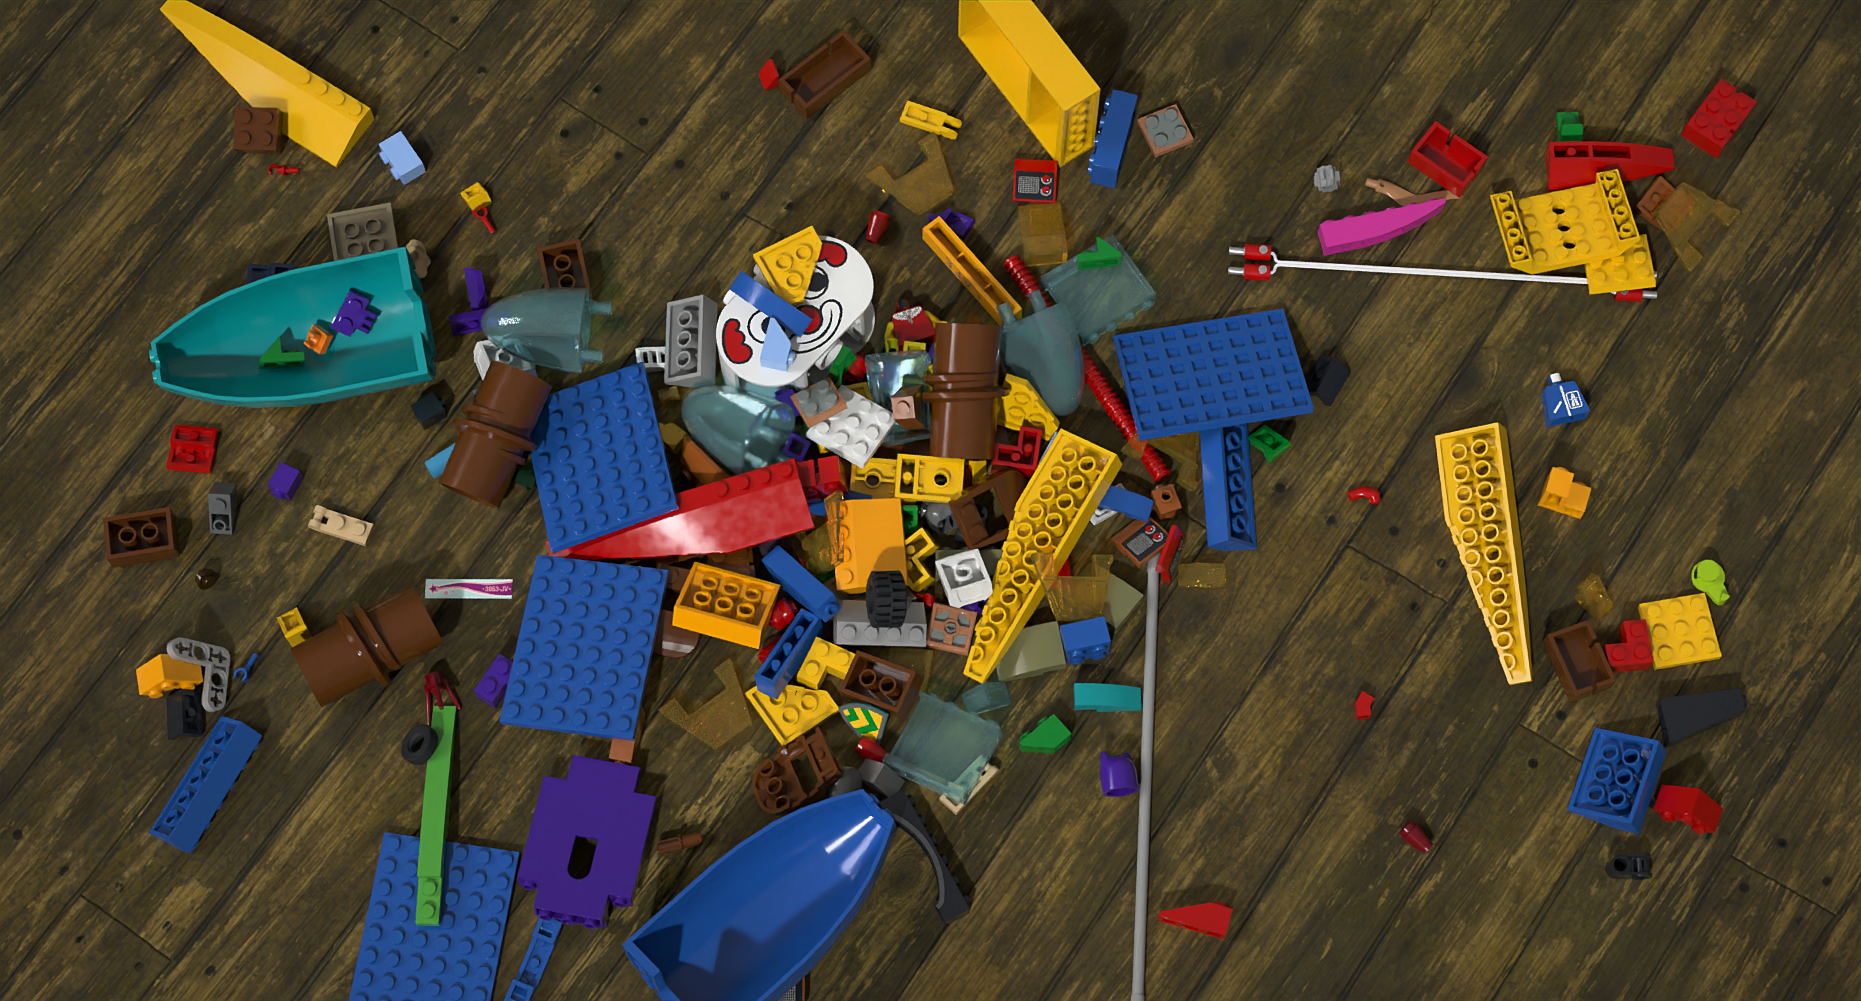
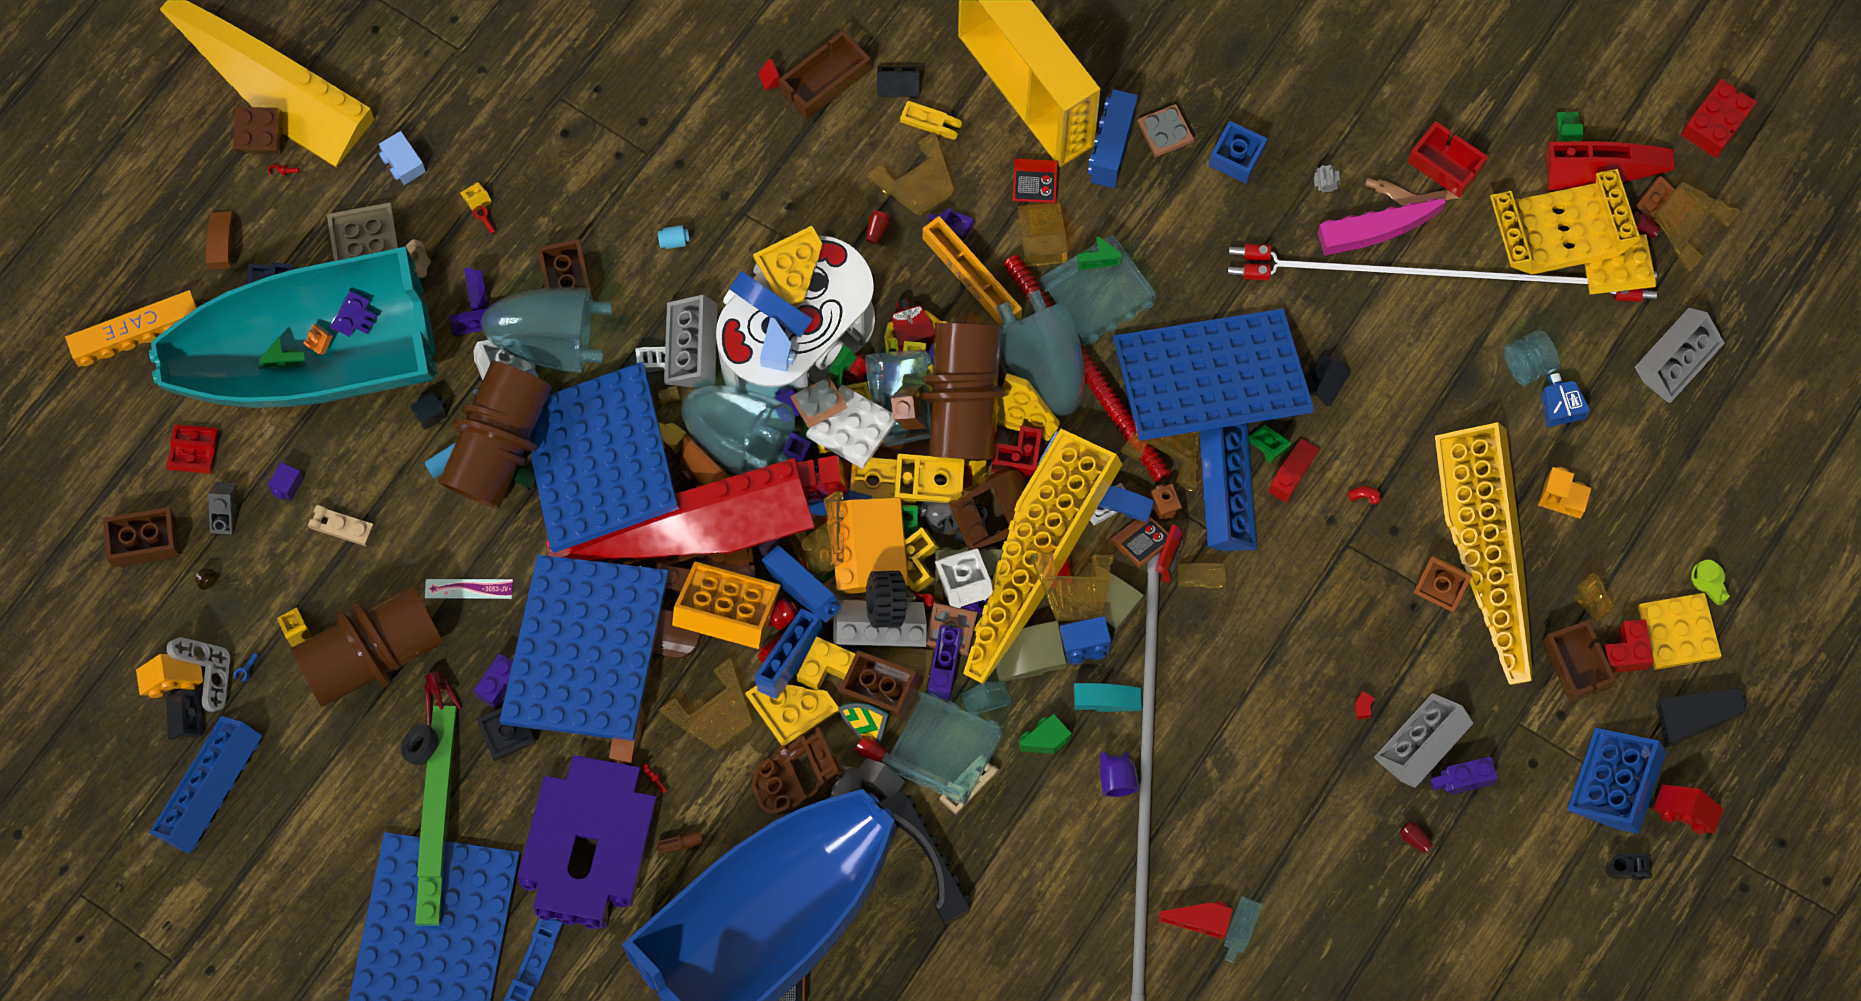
none -> light orange brick [65,290,198,367]
none -> dark orange slope [206,211,233,270]
none -> black plate [476,708,536,761]
none -> red hand [643,763,667,793]
none -> medium azure brick [657,225,690,249]
none -> black panel [877,66,920,97]
none -> dark purple slope [928,625,962,700]
none -> blue brick [1208,121,1268,184]
none -> clear light blue hinge [1224,896,1263,963]
none -> red slope [1268,439,1320,503]
none -> light grey slope [1374,693,1473,788]
none -> dark orange slope [1413,555,1473,613]
none -> dark purple hinge [1430,757,1498,794]
none -> clear light blue wheel [1503,329,1560,386]
none -> dark red cone [1633,211,1661,239]
none -> light grey slope [1635,308,1725,403]

